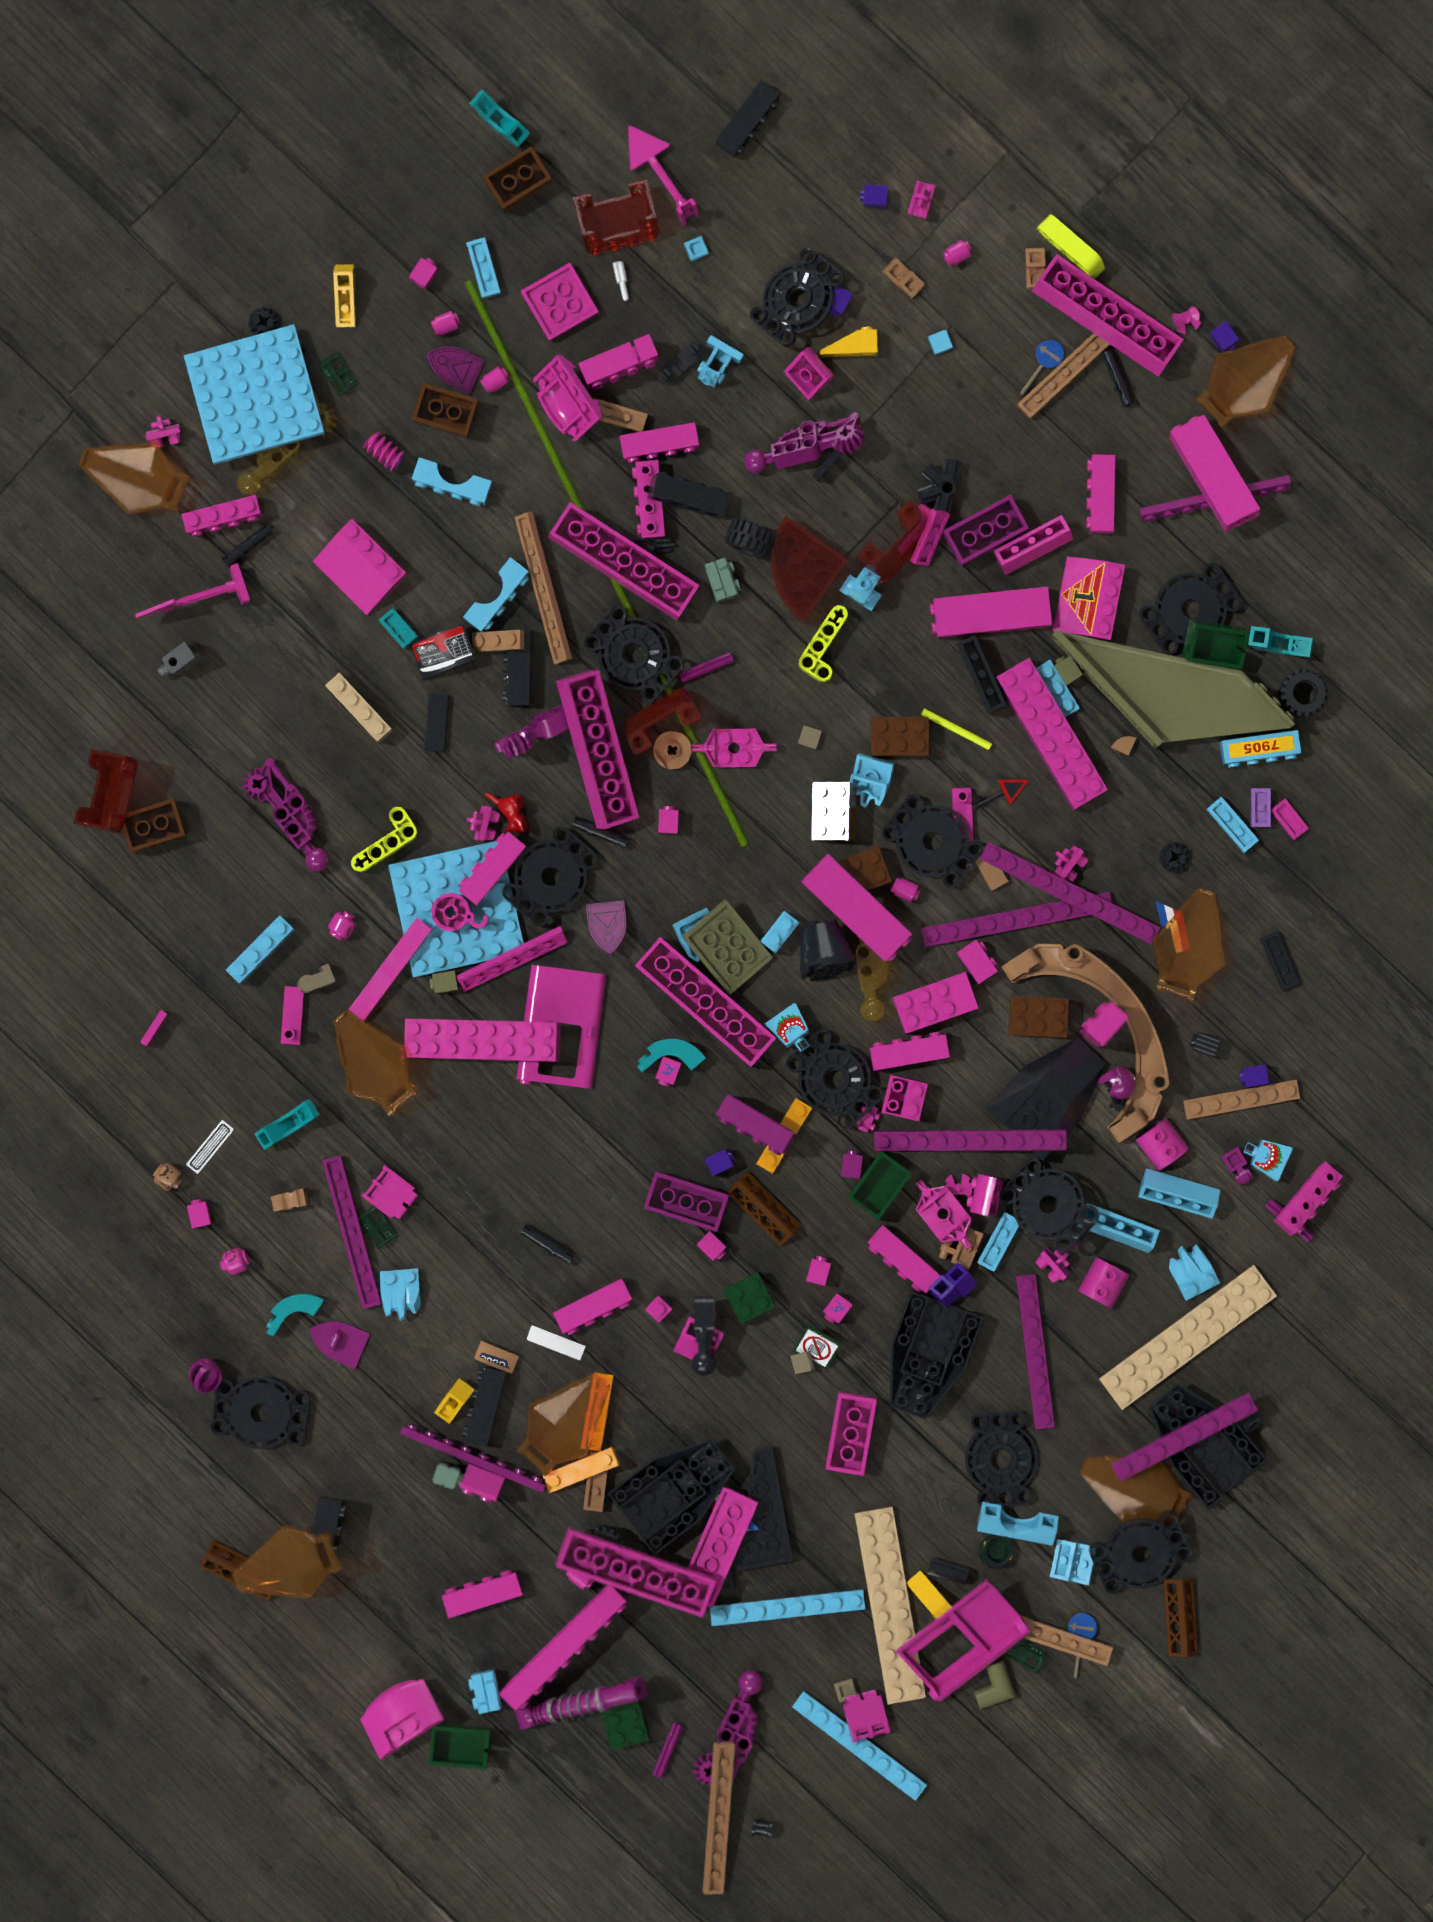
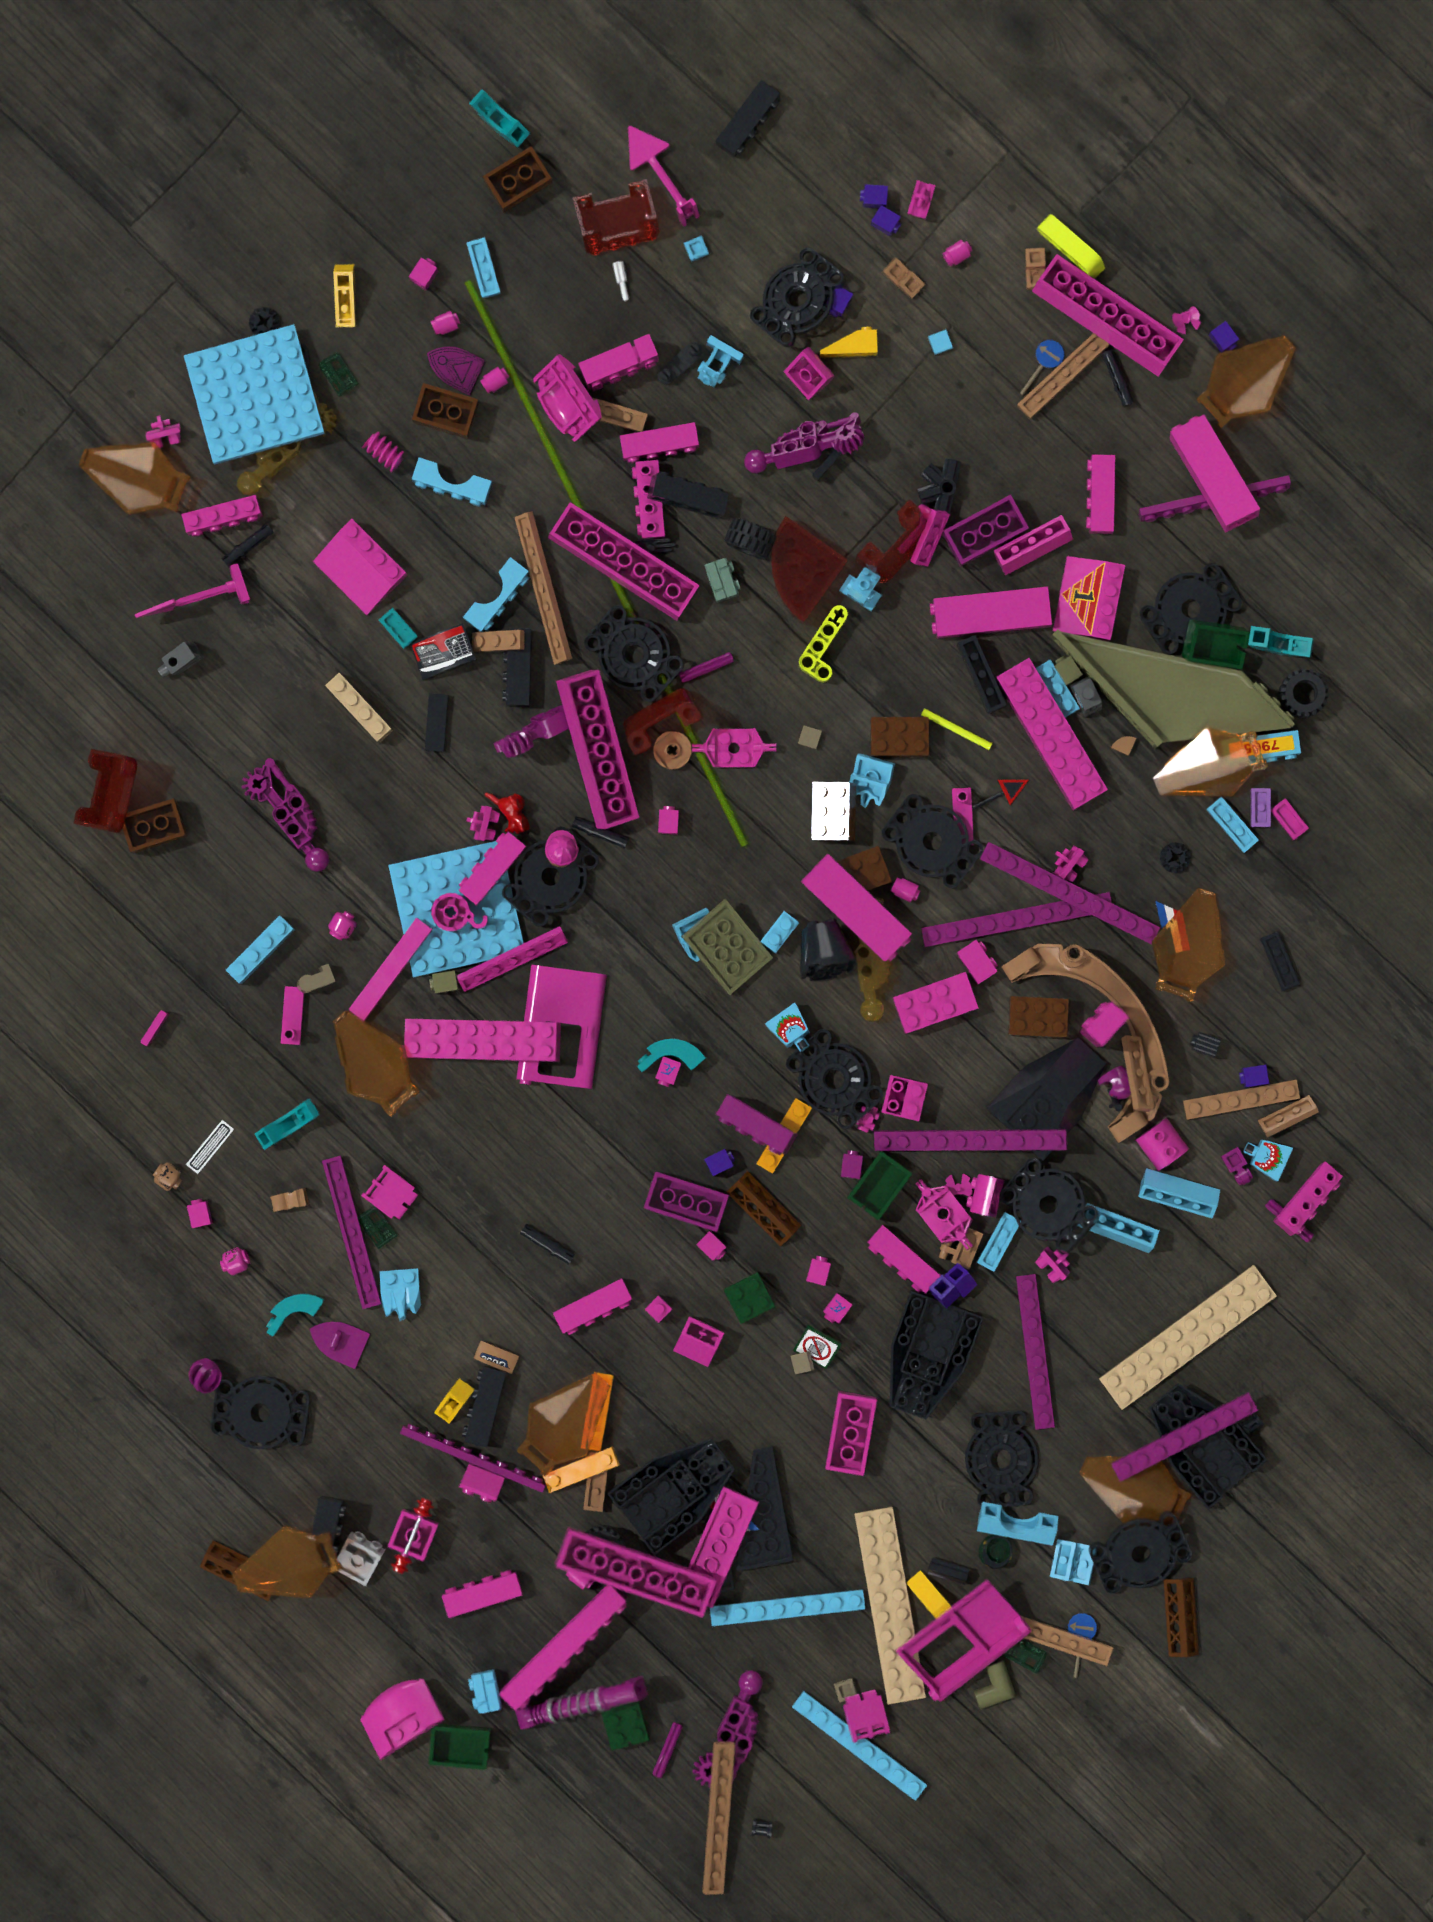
neon yellow beam [351,807,418,872] -> none
sand green brick [433,1462,464,1489] -> none
dark pink plate [520,263,599,341] -> none
white sticker [527,1326,585,1360] -> none
magenta shield [586,900,627,955] -> none
dark pink brick [635,937,776,1067] -> none
black beam [691,1297,716,1376] -> none
dark pink brick [869,1032,950,1071] -> none
medium nougat tile [975,852,1008,891] -> none
dark pink brick [1078,1257,1130,1309] -> none
medium azure plate [1169,1244,1220,1301] -> none
none -> light grey plate [332,1531,385,1586]
none -> dark pink brick [387,1498,439,1574]
none -> dark pink piece [545,830,578,867]
none -> dark purple brick [871,205,901,236]
none -> dark grey torso [1069,676,1102,717]
none -> medium nougat plate [1121,1036,1154,1112]
none -> clear orange windscreen [1153,726,1268,796]
none -> medium nougat plate [1258,1095,1319,1137]

